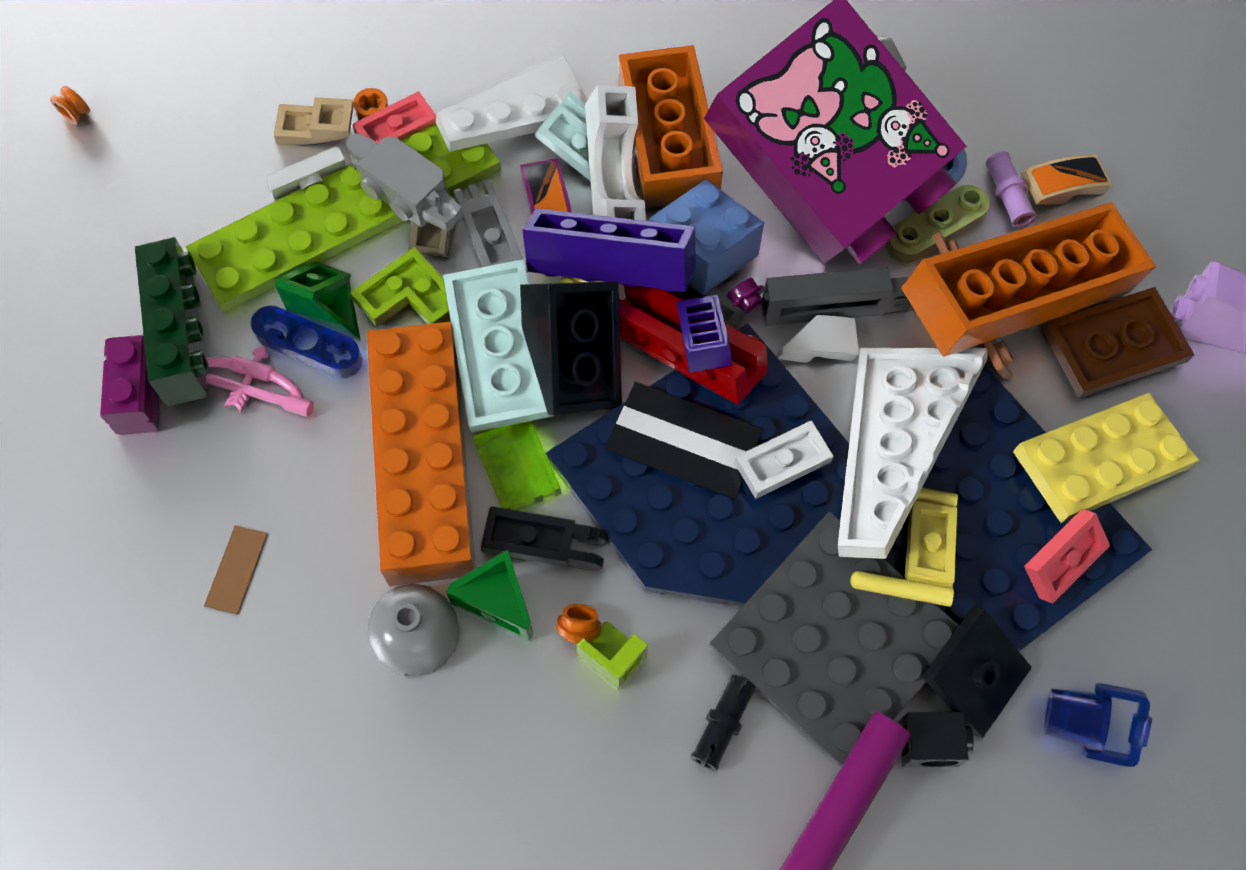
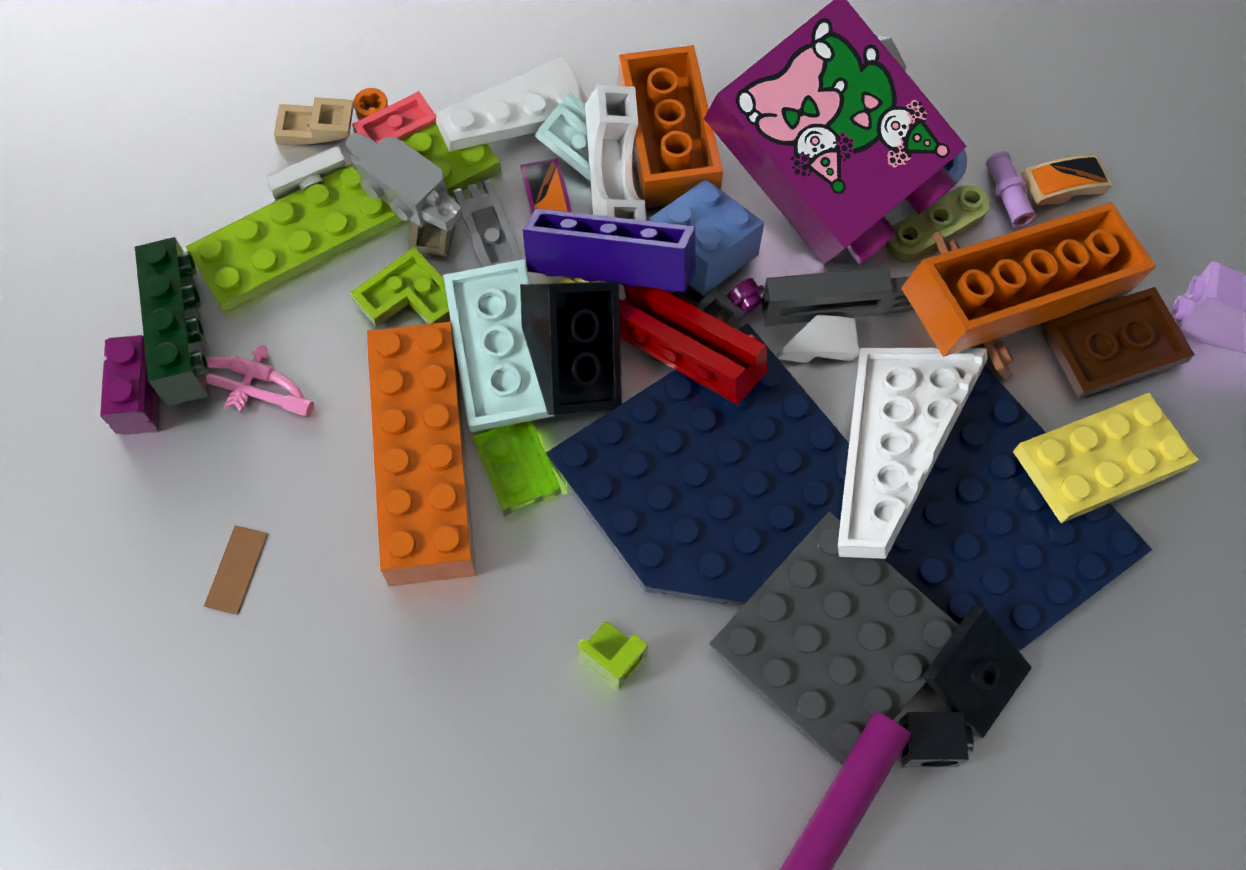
orange bush [50,86,91,125] -> none
clear blue beam [251,306,363,378] -> none
green slope [275,262,361,341] -> none
light grey cylinder [368,583,459,676] -> none
green slope [446,550,533,641] -> none
black hinge [480,506,608,571] -> none
orange plate [556,604,601,644] -> none
black sticker [605,381,763,499] -> none
dark purple slope [676,294,732,373] -> none
black pin [690,674,757,771] -> none
white plate [735,420,833,499] -> none
light yellow plate [850,488,958,607] -> none
coral plate [1024,509,1110,604] -> none
clear blue piece [1043,683,1153,767] -> none

